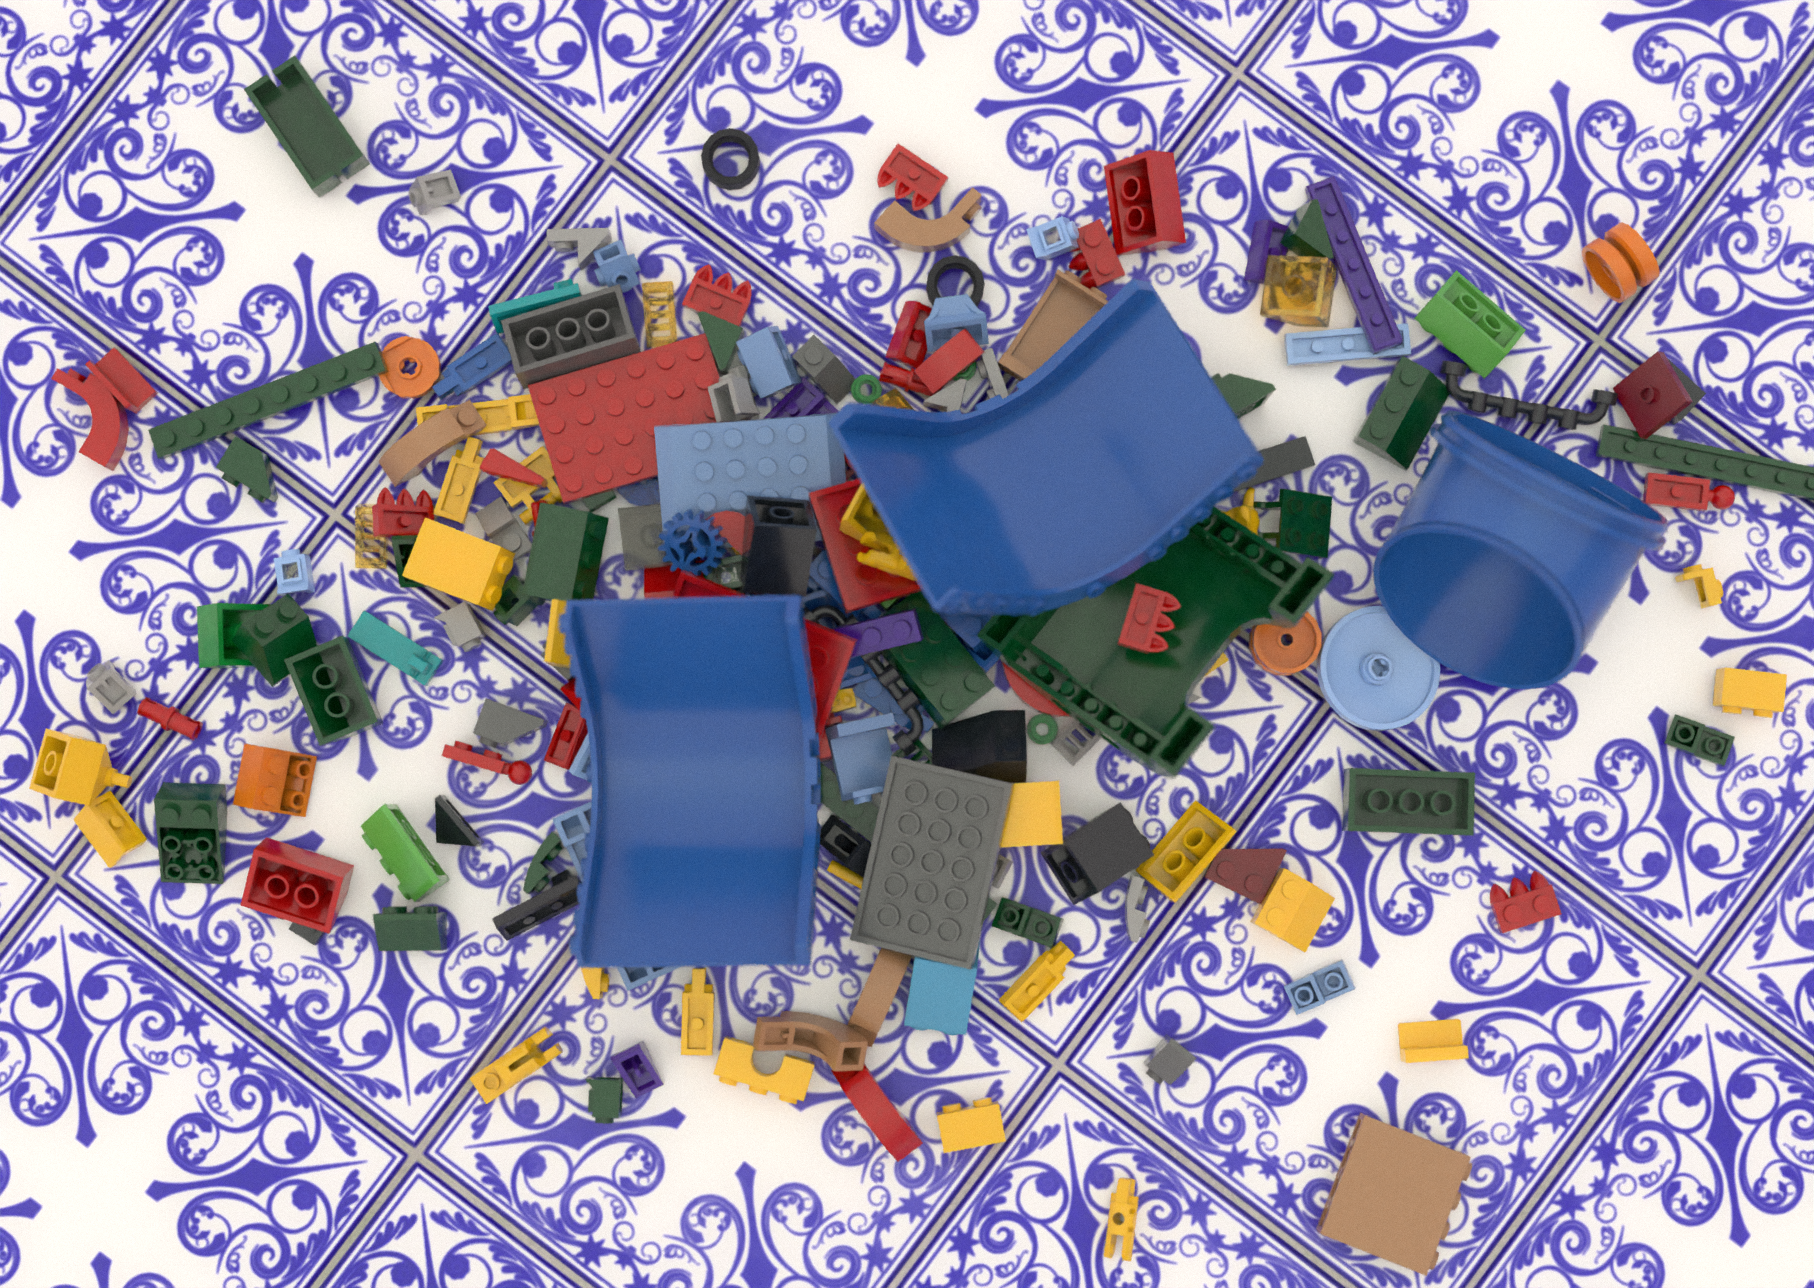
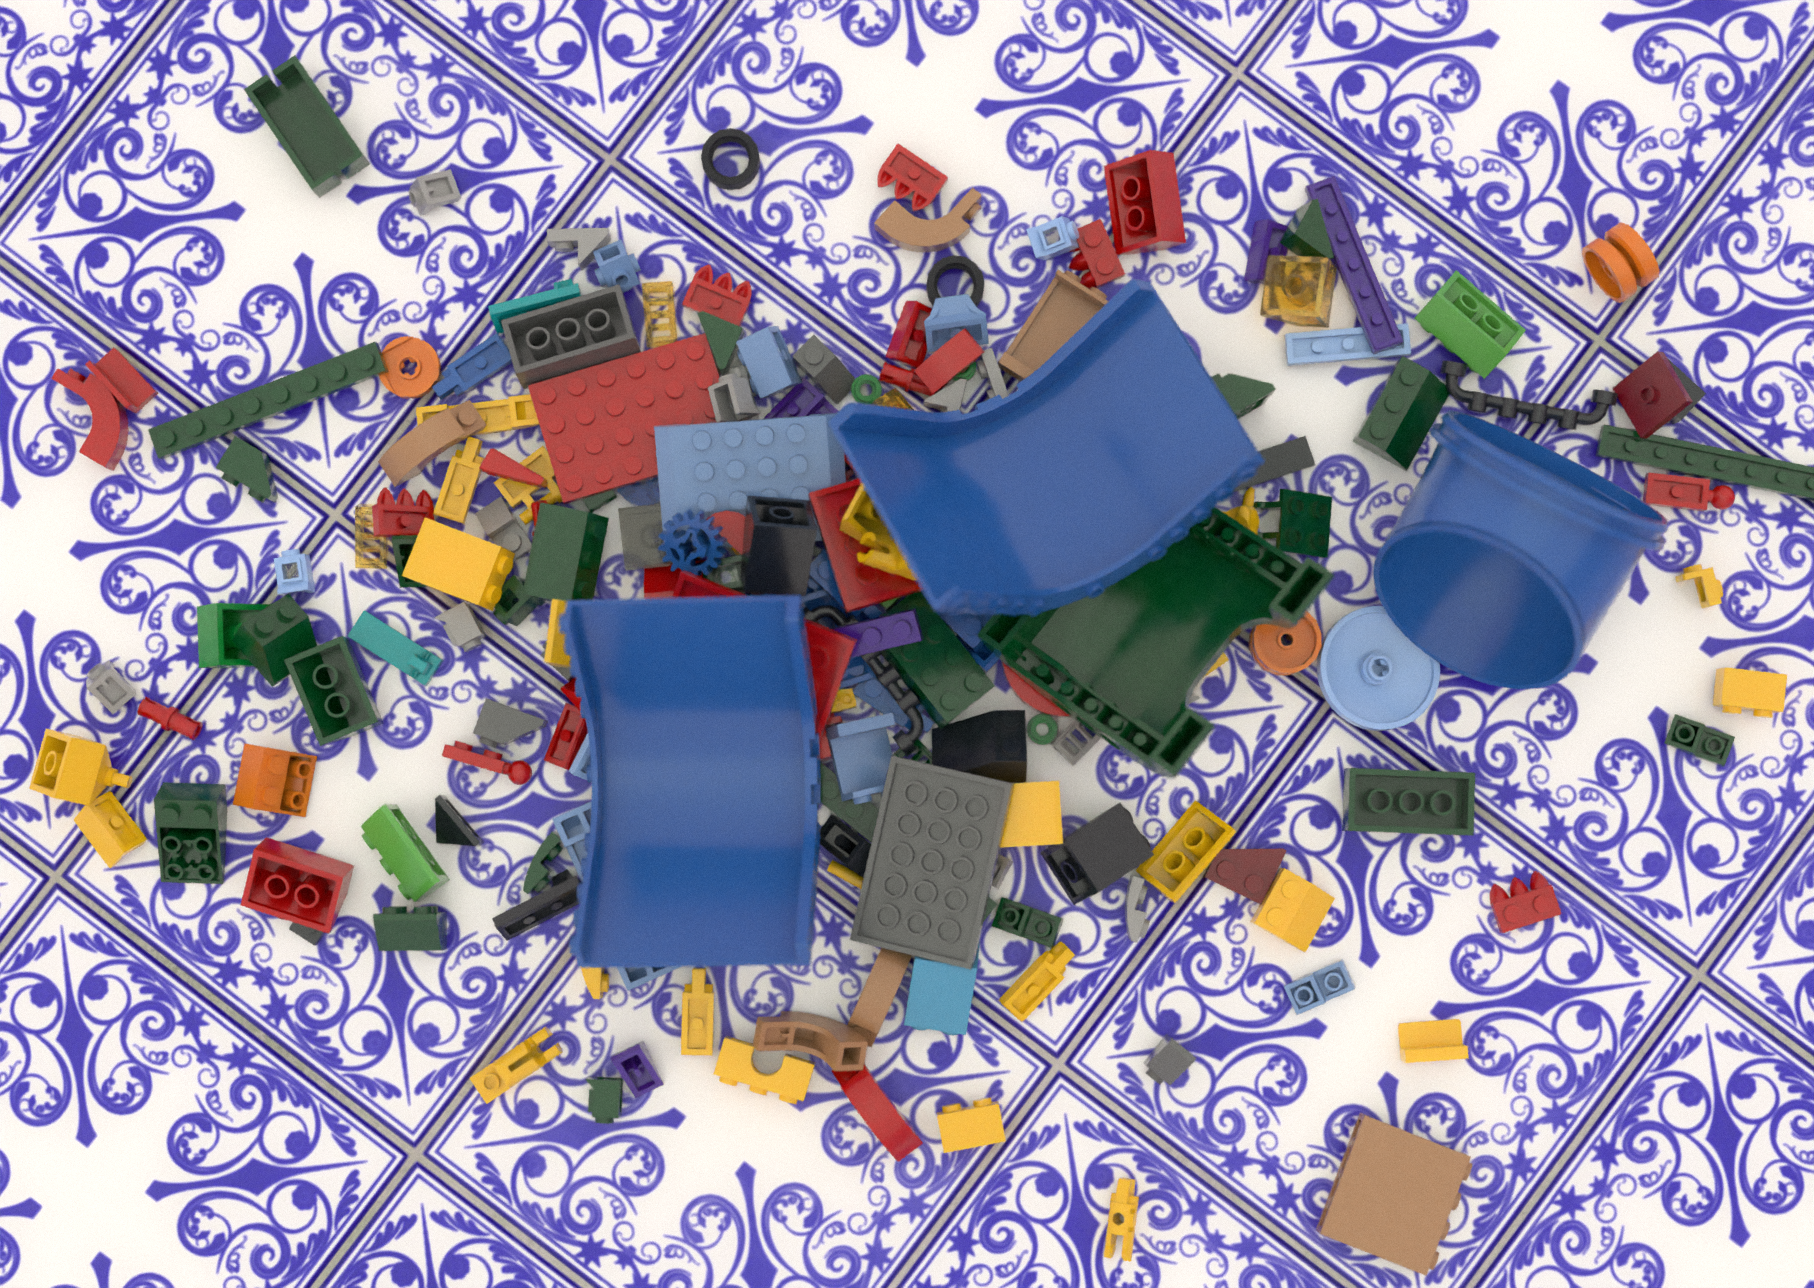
red plate [1118,583,1181,654] -> none

